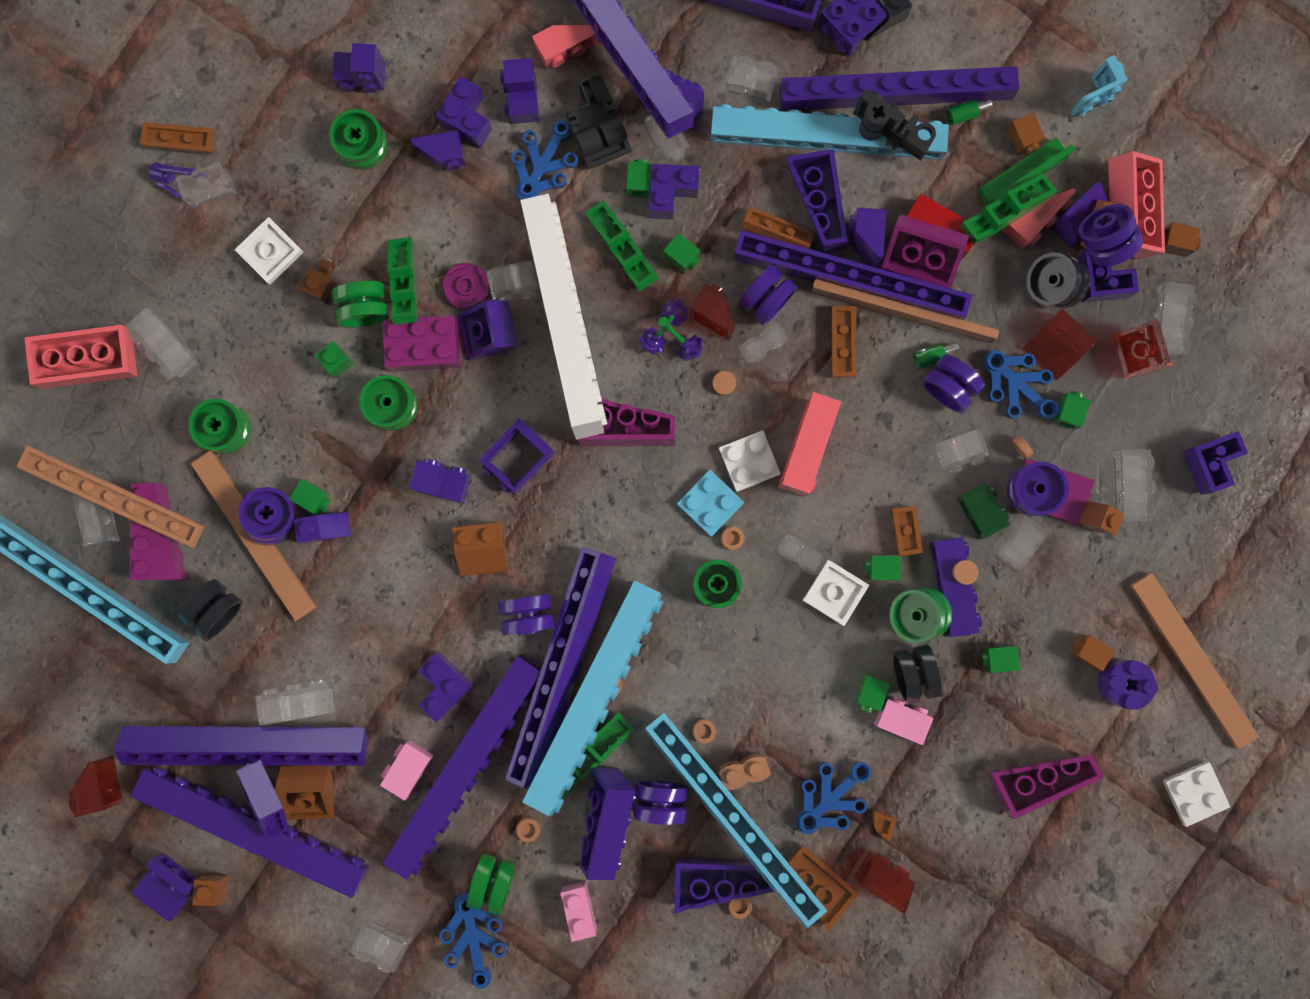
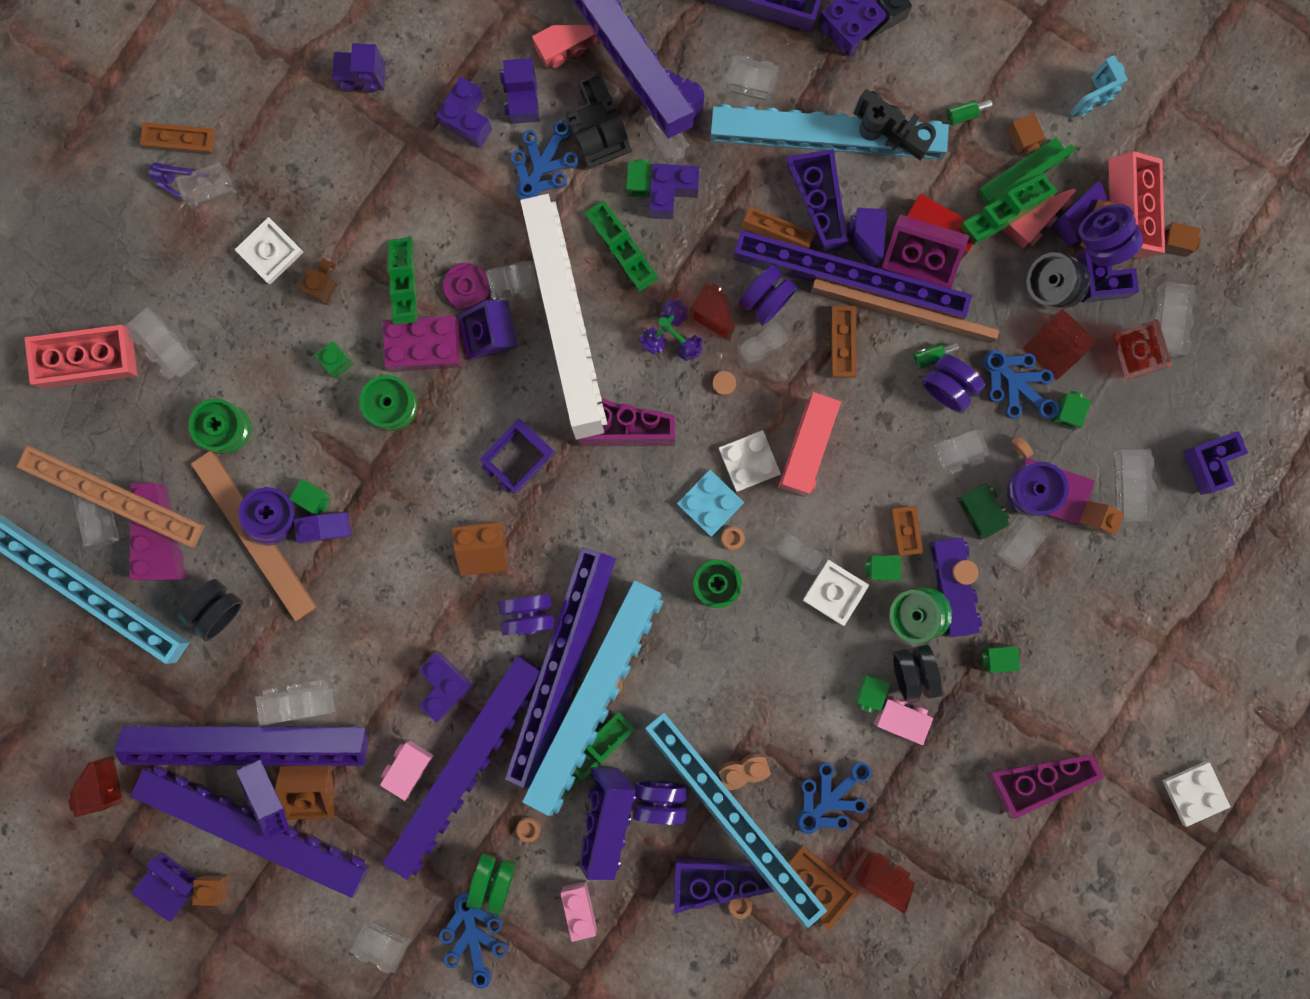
green wheel [329,109,388,170] -> none
green wheel [331,281,390,328] -> none
dark purple brick [409,458,471,504] -> none
dark purple slope [411,130,466,170] -> none
green brick [663,233,701,274] -> none
nougat tile [692,719,716,744] -> none
dark purple brick [779,66,1019,111] -> none
dark orange tile [871,810,897,841] -> none
dark orange brick [1071,634,1115,671] -> none
dark purple brick [1098,659,1158,710] -> none
nougat tile [1129,573,1259,750] -> none

